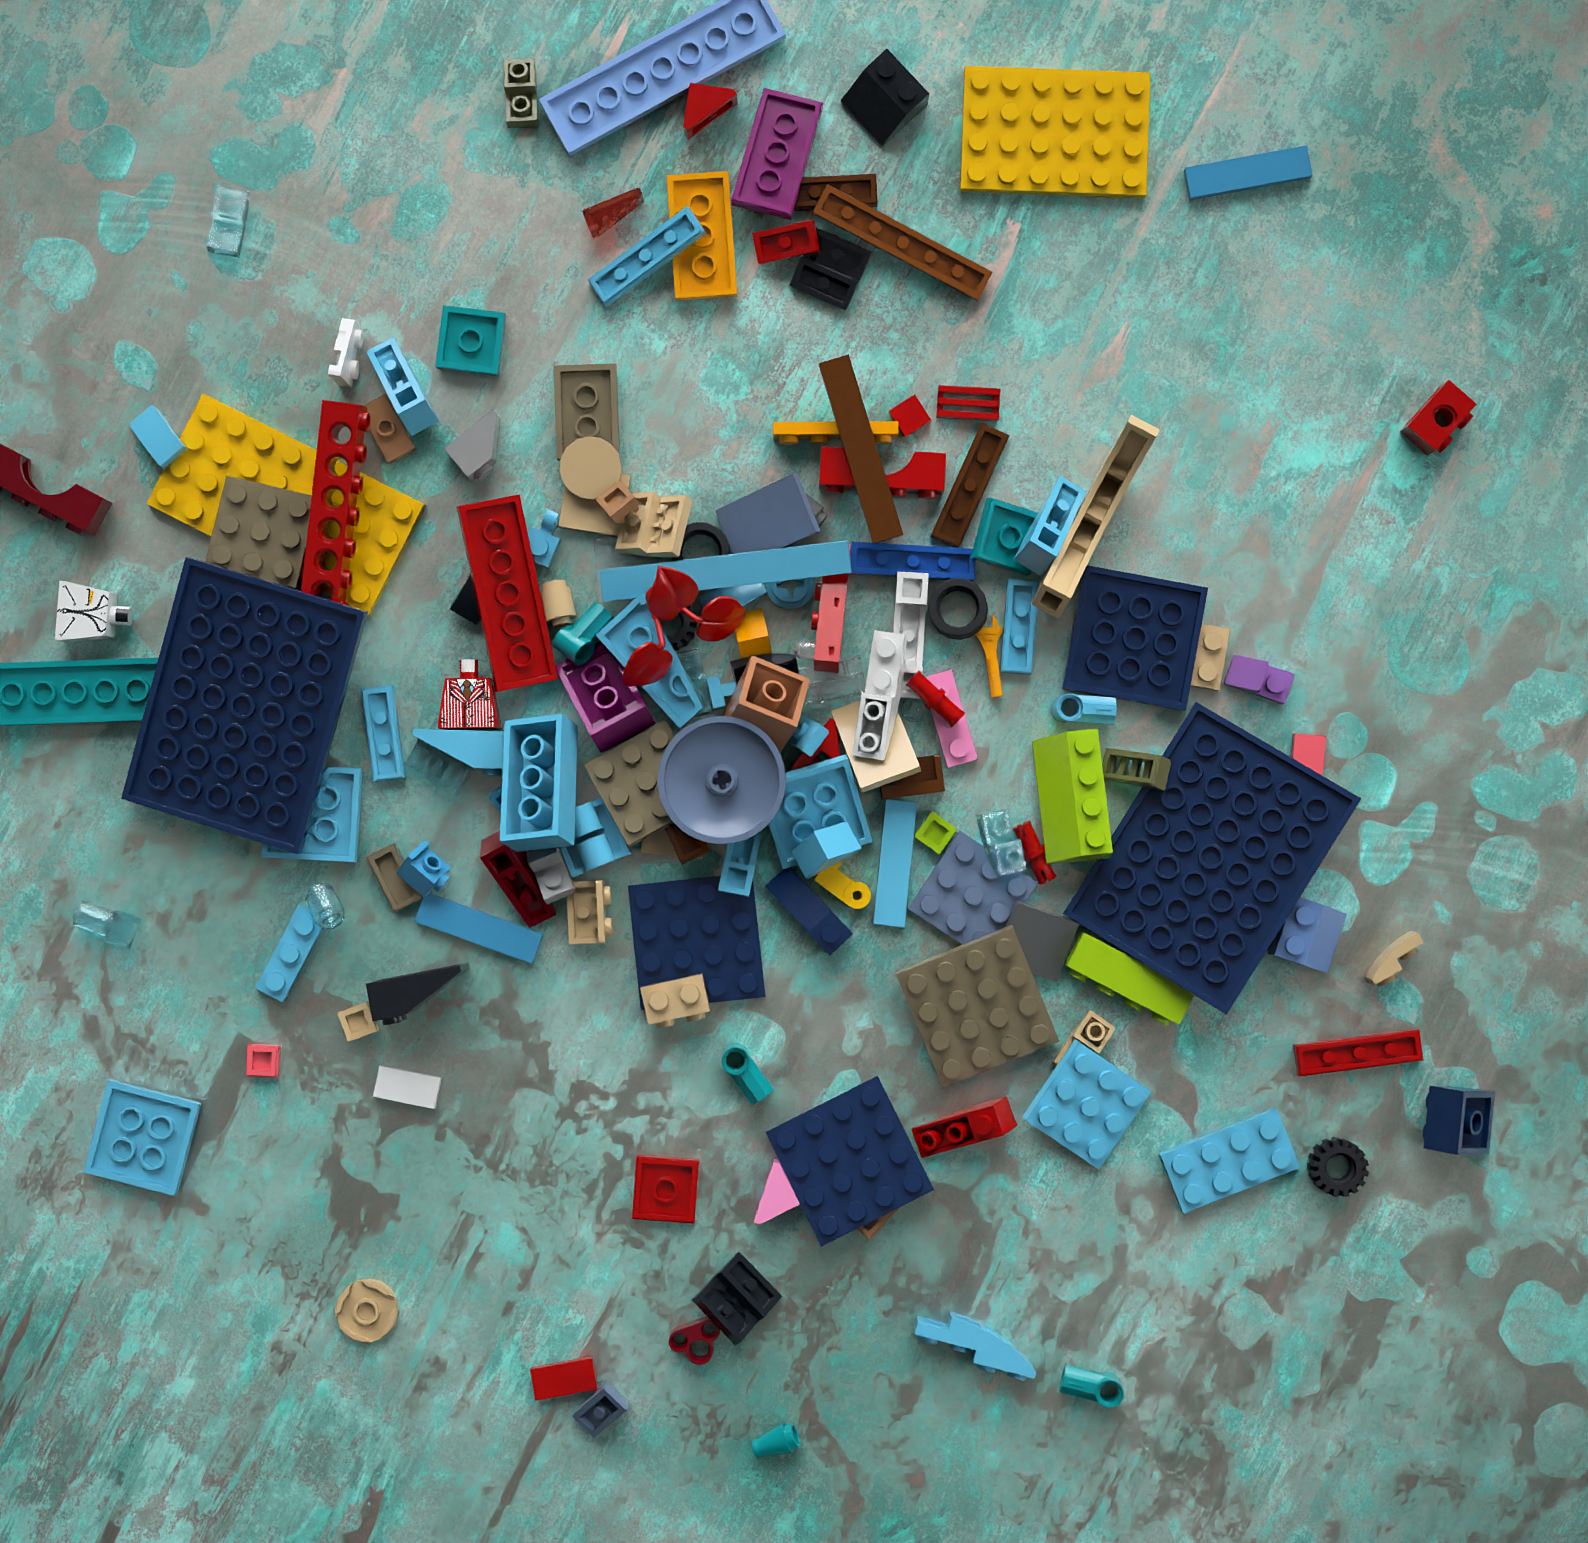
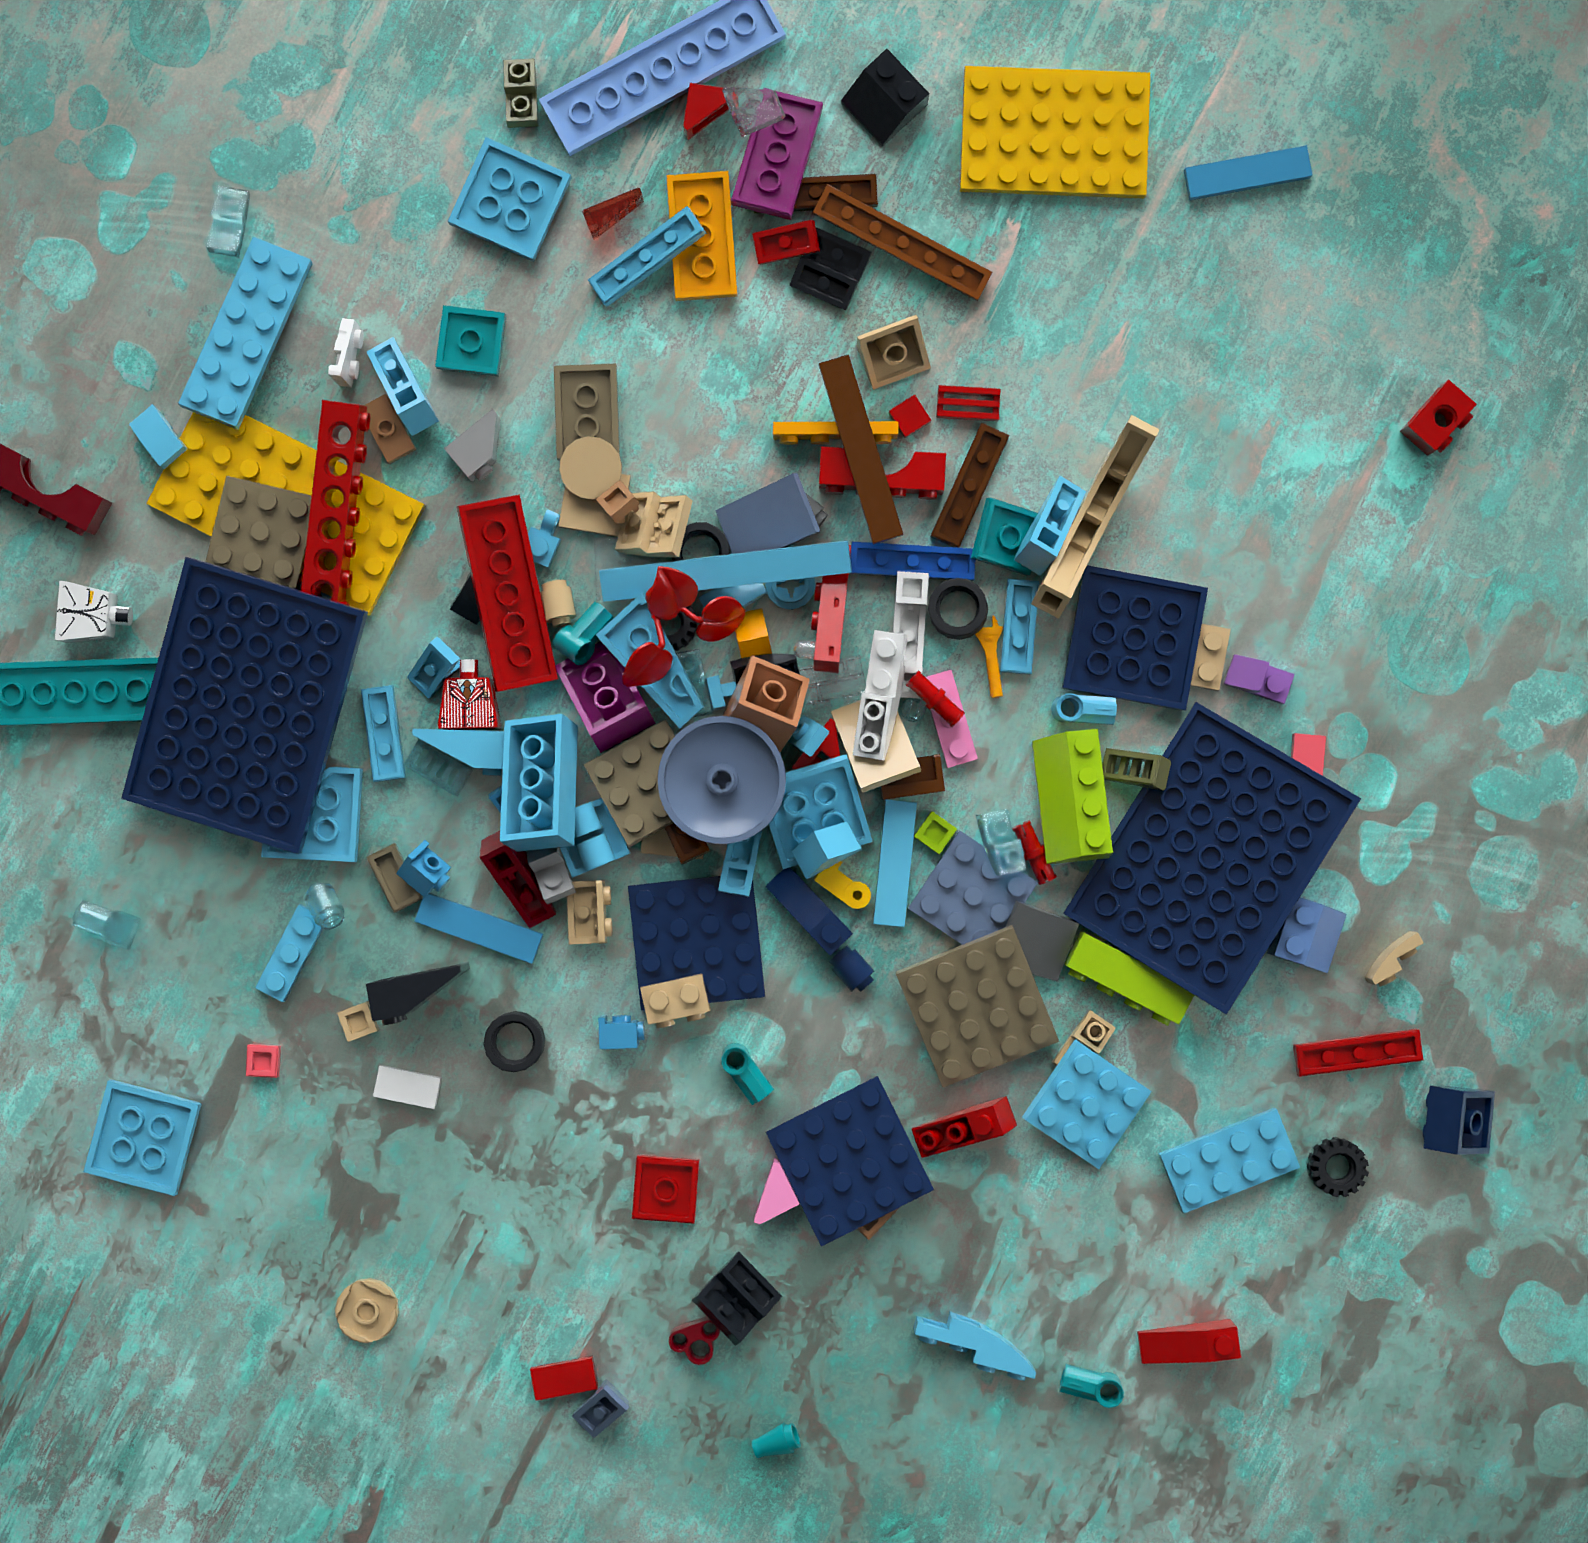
none -> medium azure plate [178,237,313,430]
none -> medium azure slope [407,637,460,699]
none -> medium azure plate [448,137,572,262]
none -> black tyre [483,1011,545,1072]
none -> dark azure brick [598,1015,645,1049]
none -> clear slope [722,86,785,137]
none -> dark blue brick [829,945,874,992]
none -> tan slope [856,315,931,390]
none -> red slope [1137,1319,1241,1364]

